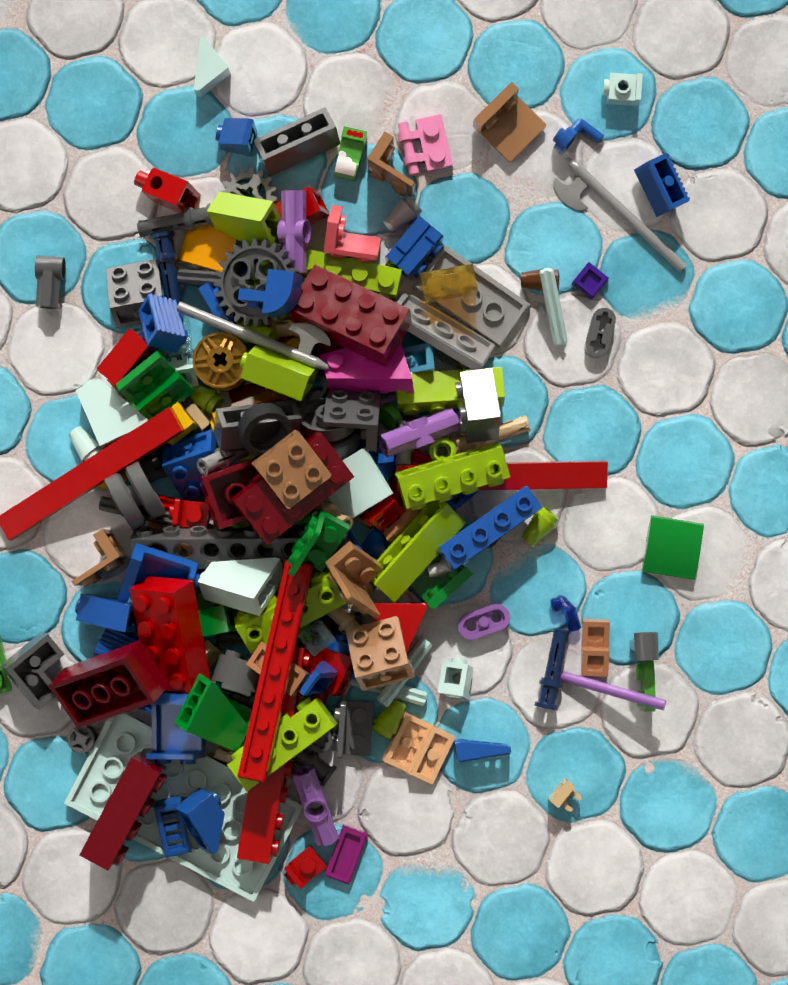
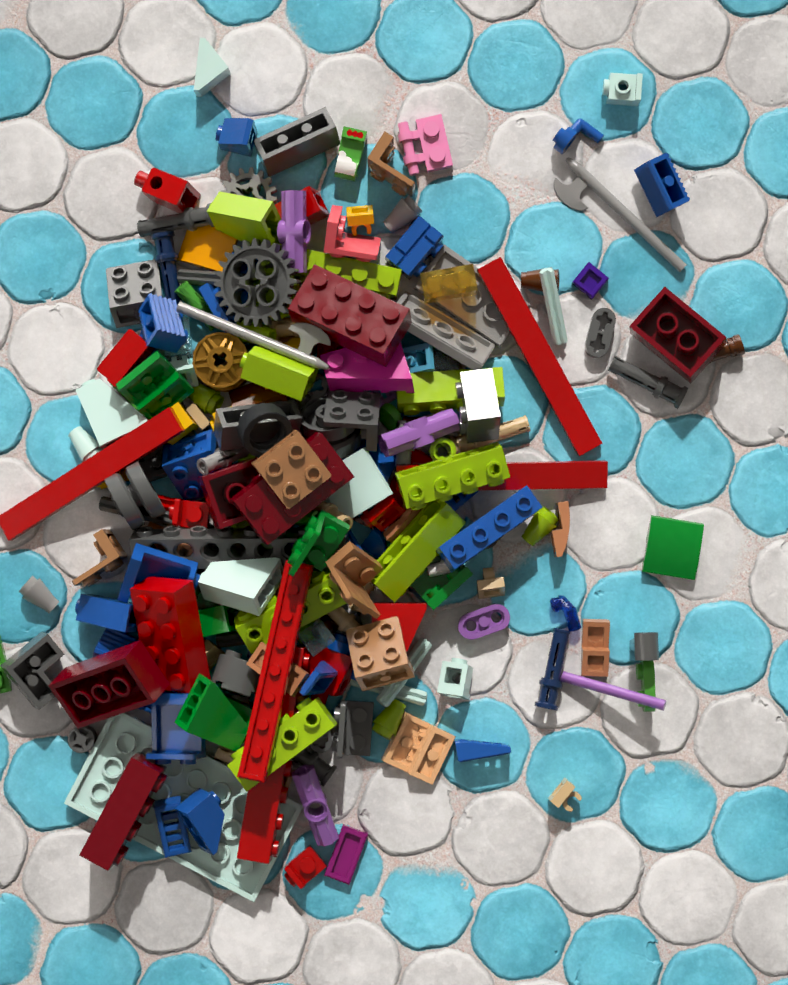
dark grey piece [35,255,66,309] -> none
blue brick [238,269,303,317] -> none
medium nougat bracket [473,82,546,162] -> none
none -> light grey cone [18,575,59,613]
none -> bright green pin [175,281,216,331]
none -> yellow tile [346,205,374,236]
none -> red tile [477,257,603,456]
none -> tan tile [477,567,505,599]
none -> nougat slope [550,501,570,557]
none -> dark grey pin [608,355,688,409]
none -> dark red brick [629,286,727,384]
none -> reddish brown pin [709,334,745,364]

